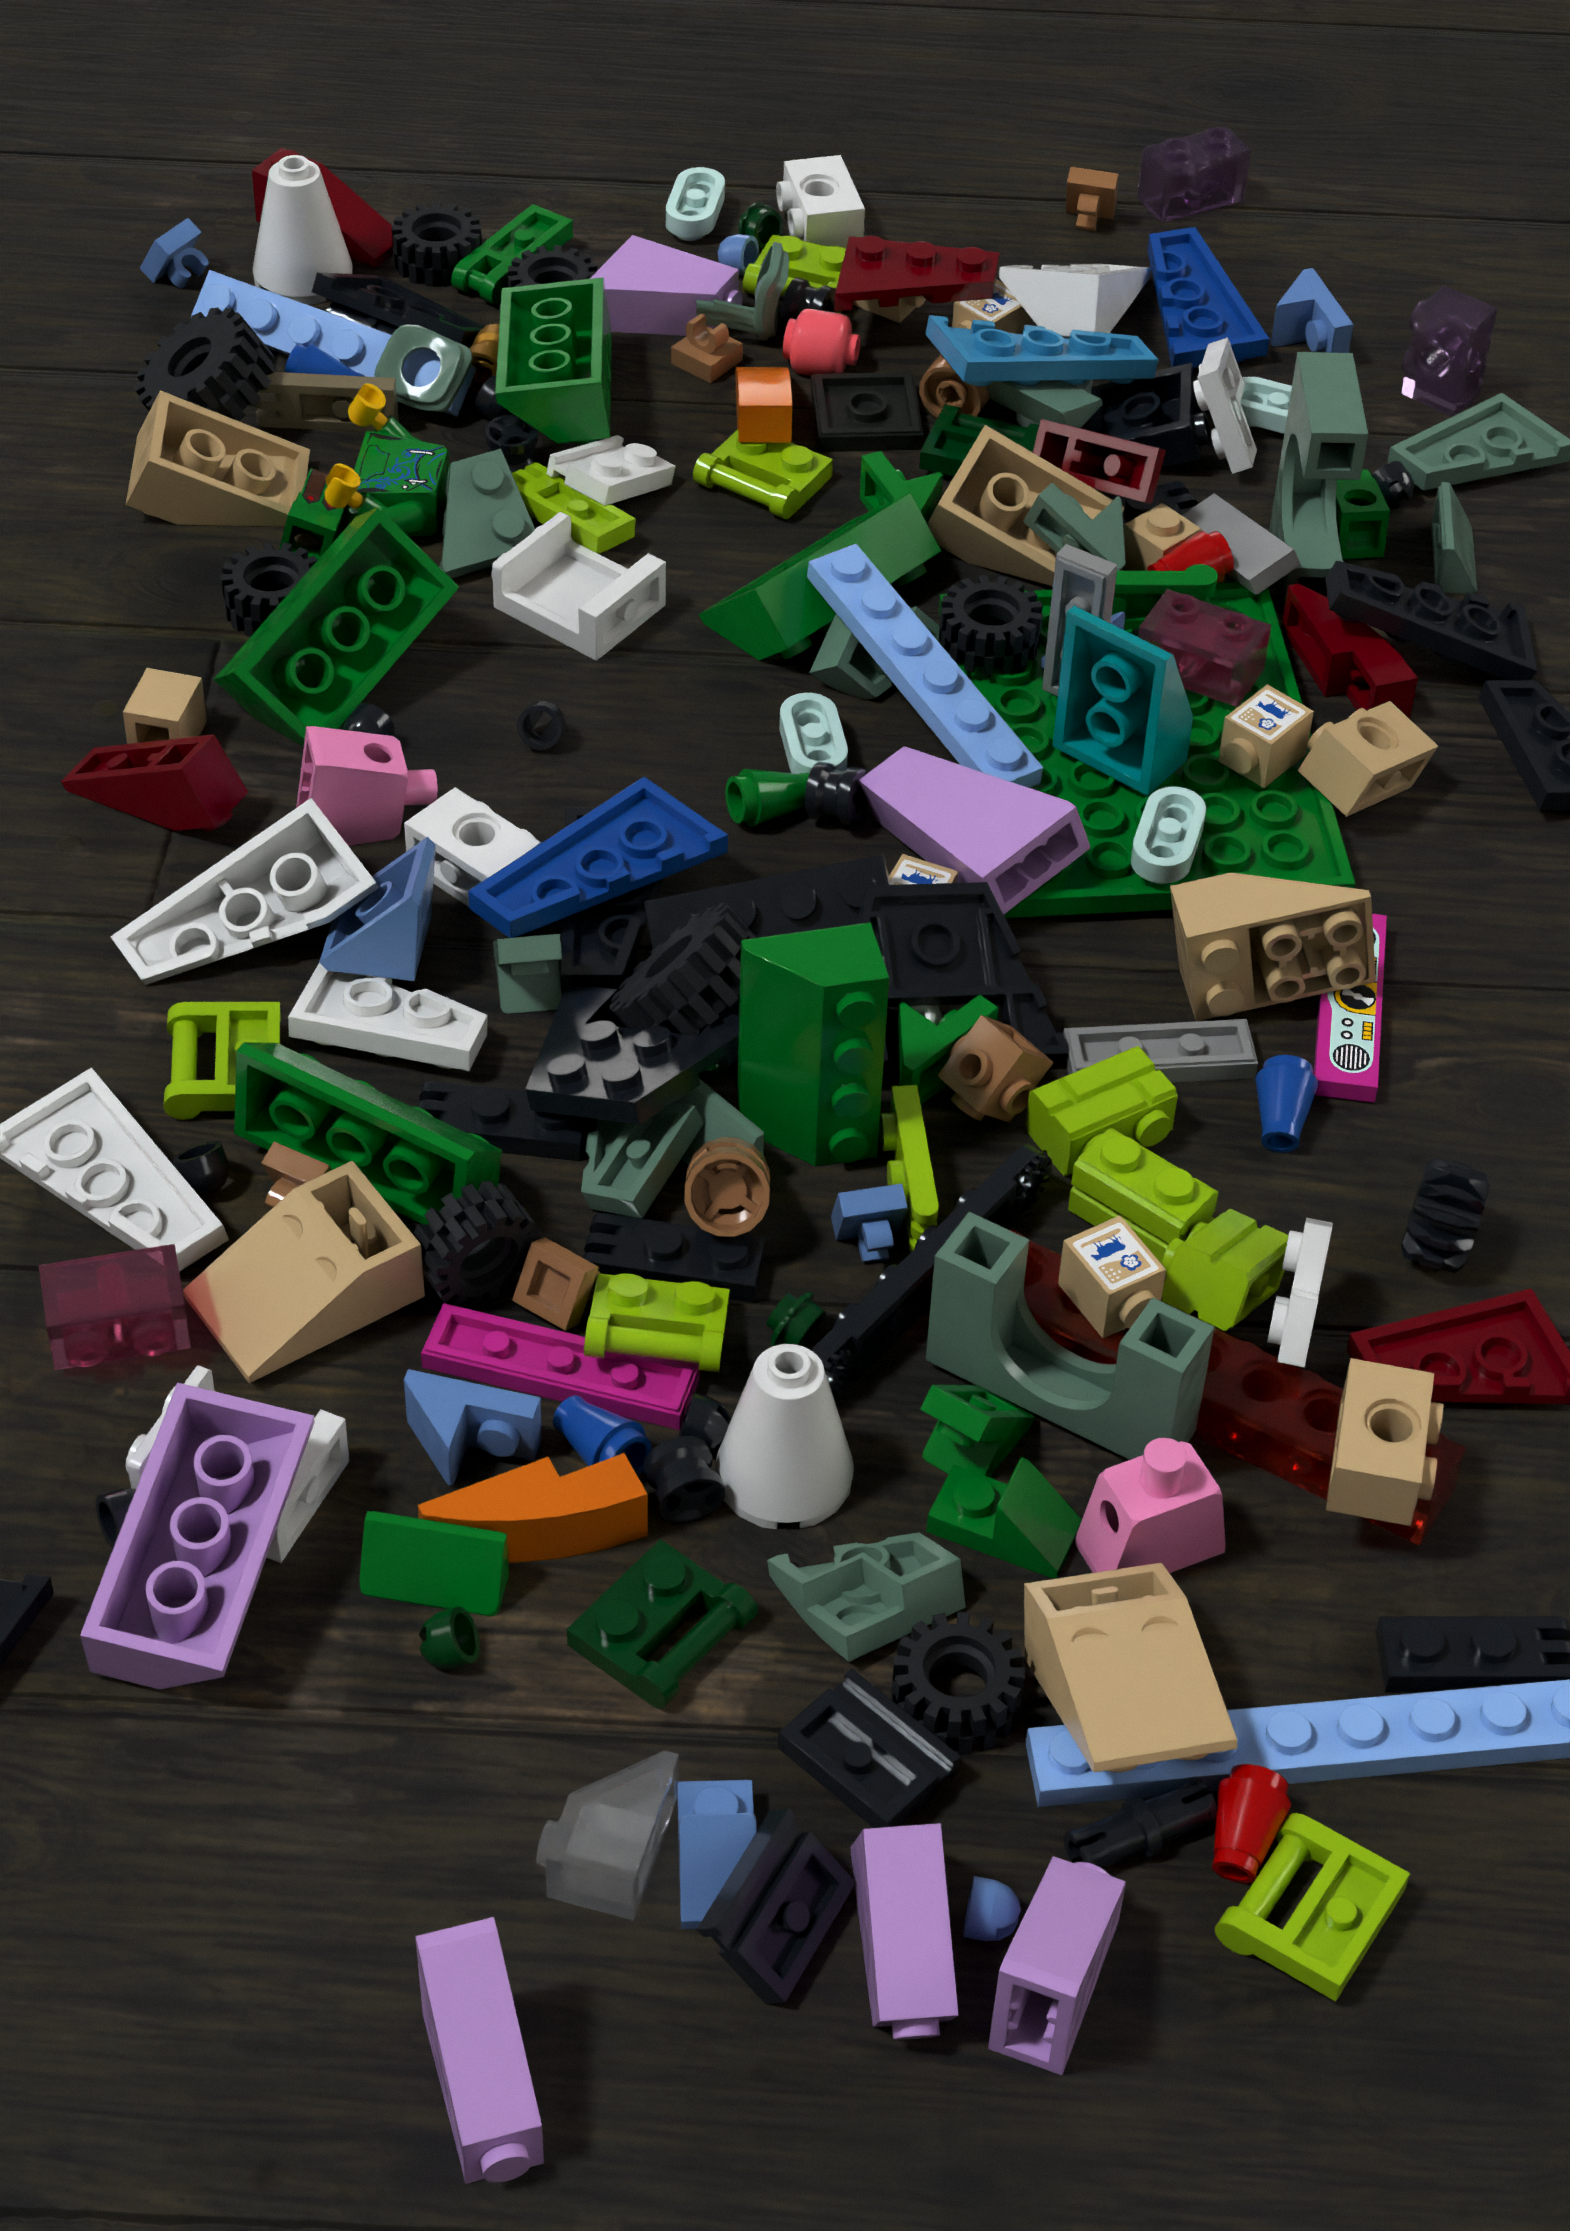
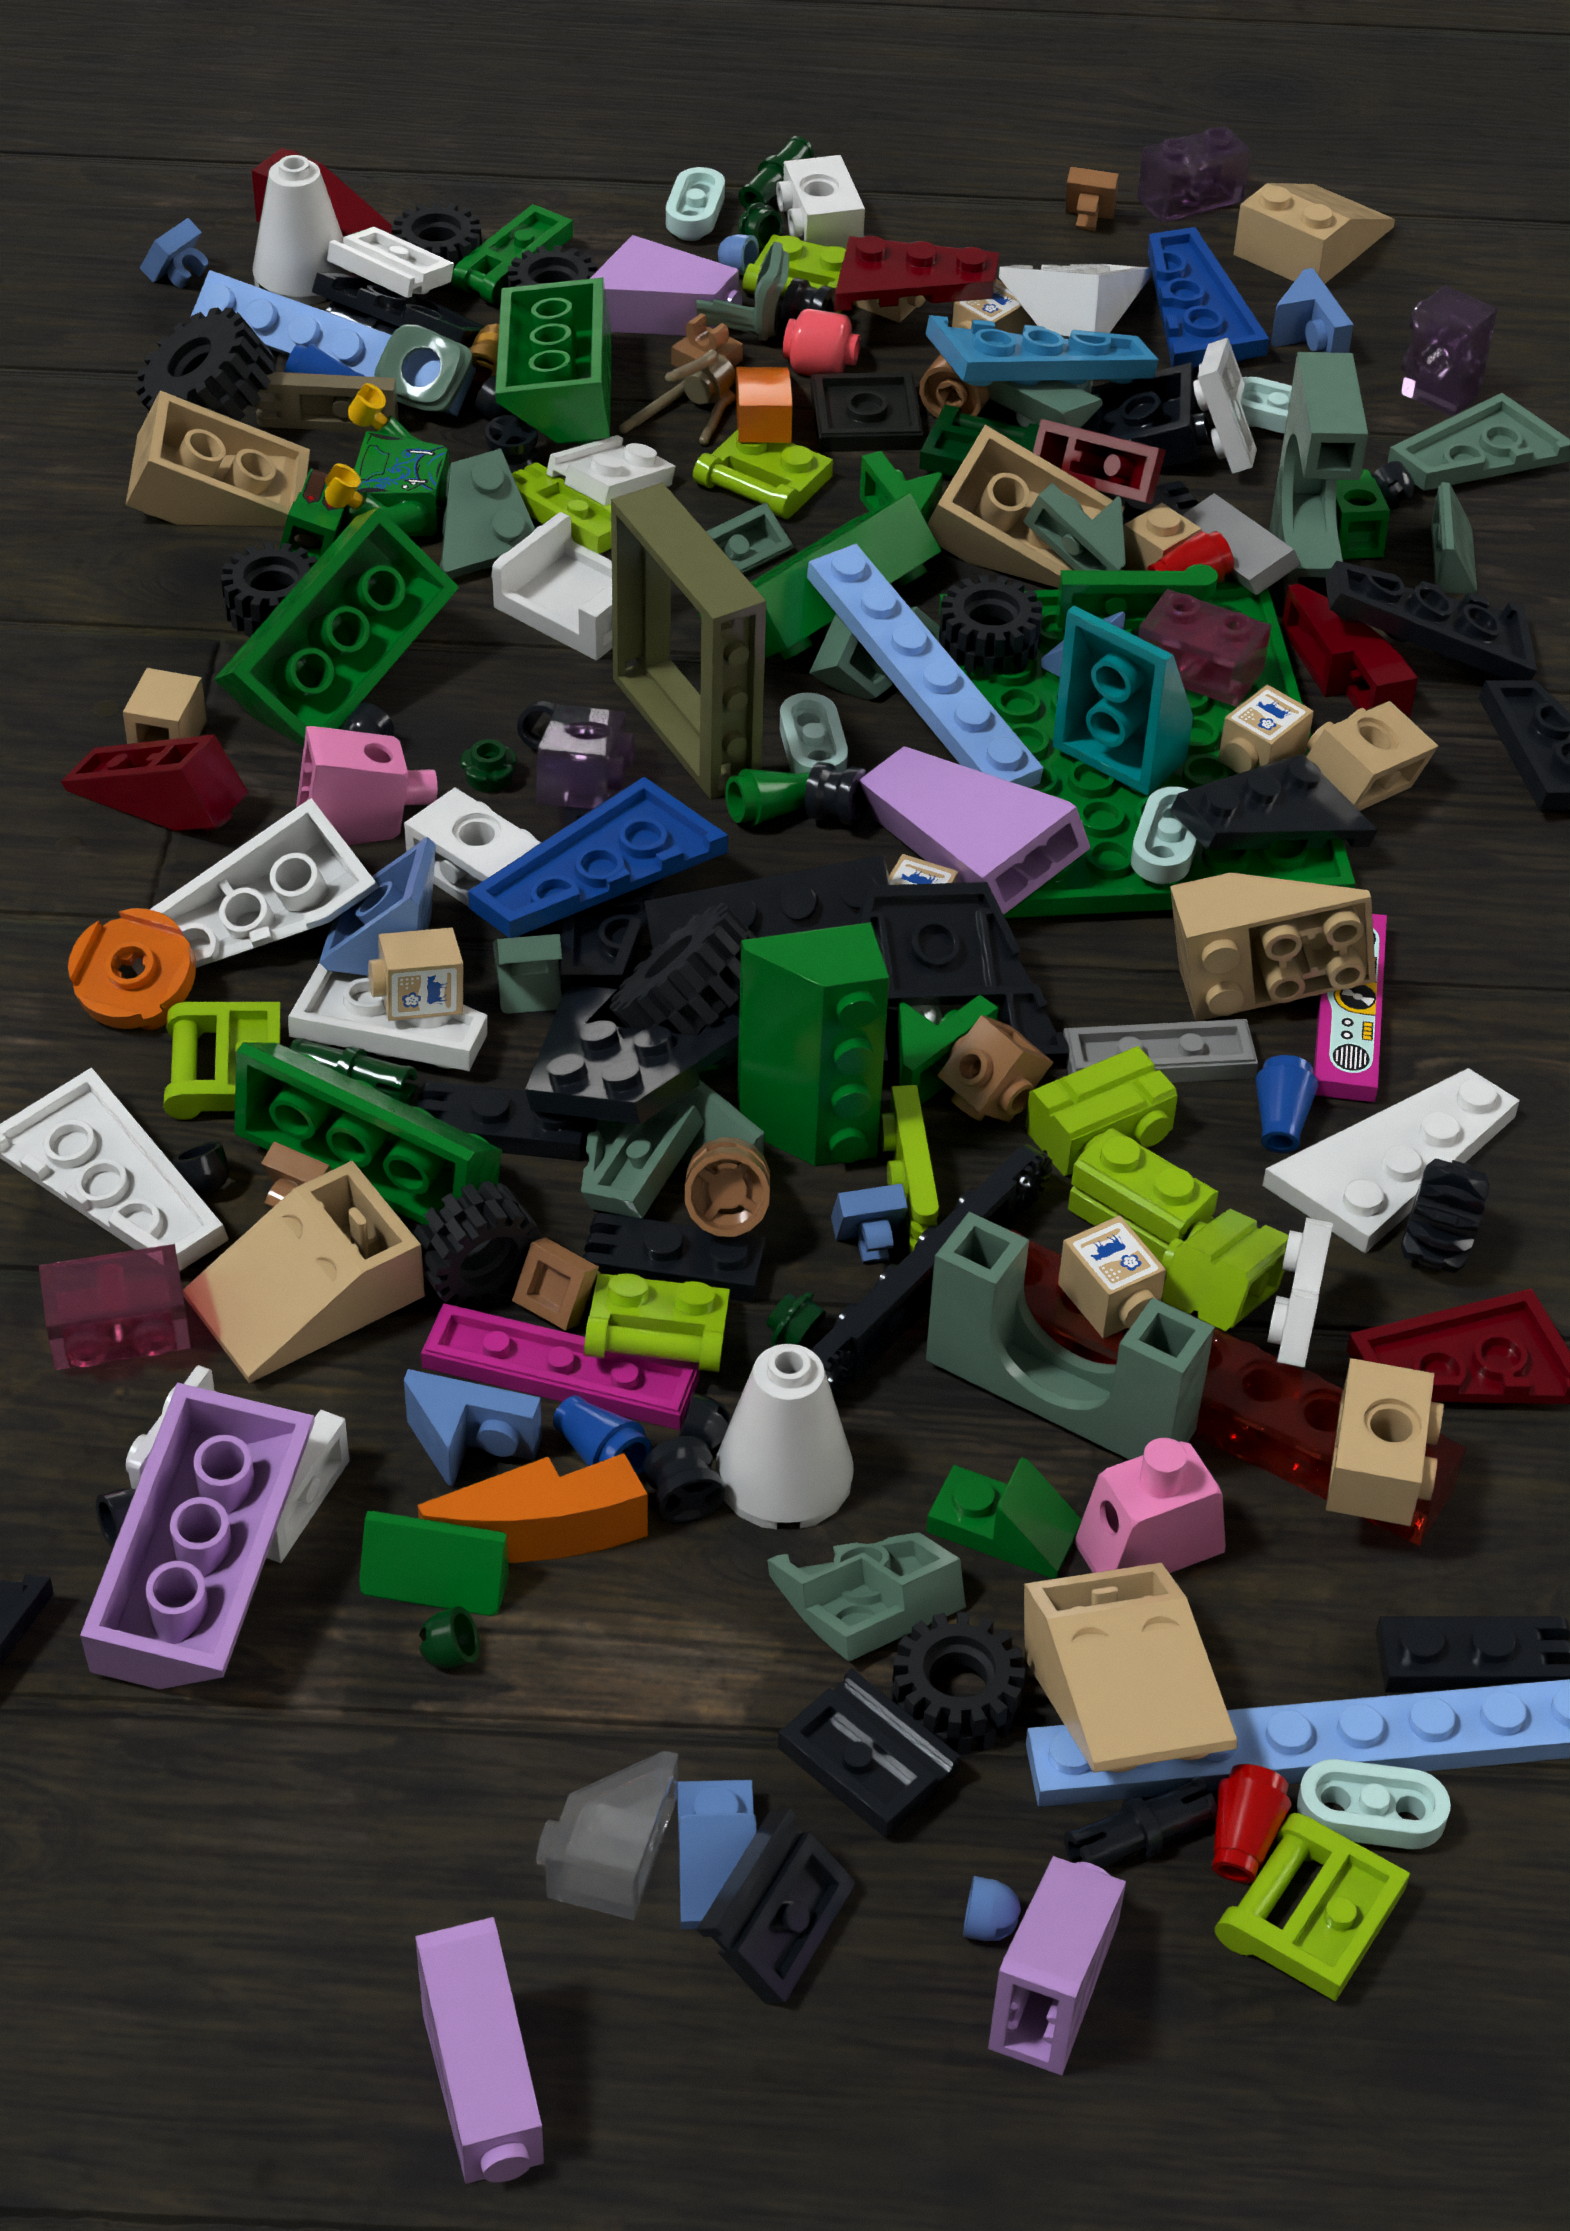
dark green plate [567,1539,758,1709] -> none
lavender slope [851,1823,958,2040] -> none
green slope [920,1385,1035,1477] -> none
light grey tile [1042,544,1118,696] -> none
none -> orange plate [68,908,196,1031]
none -> dark green pin [289,1038,417,1105]
none -> white plate [327,227,454,298]
none -> tan brick [368,927,463,1021]
none -> dark green plate [460,739,517,792]
none -> clear purple brick [536,705,635,809]
none -> olive window [611,482,766,800]
none -> dark tan plant [619,349,736,446]
none -> sand green slope [706,503,795,575]
none -> dark green pin [738,136,814,210]
none -> black wing [1170,753,1378,850]
none -> tan slope [1233,183,1395,284]
none -> white wing [1262,1068,1520,1253]
none -> light aqua plate [1297,1759,1451,1849]

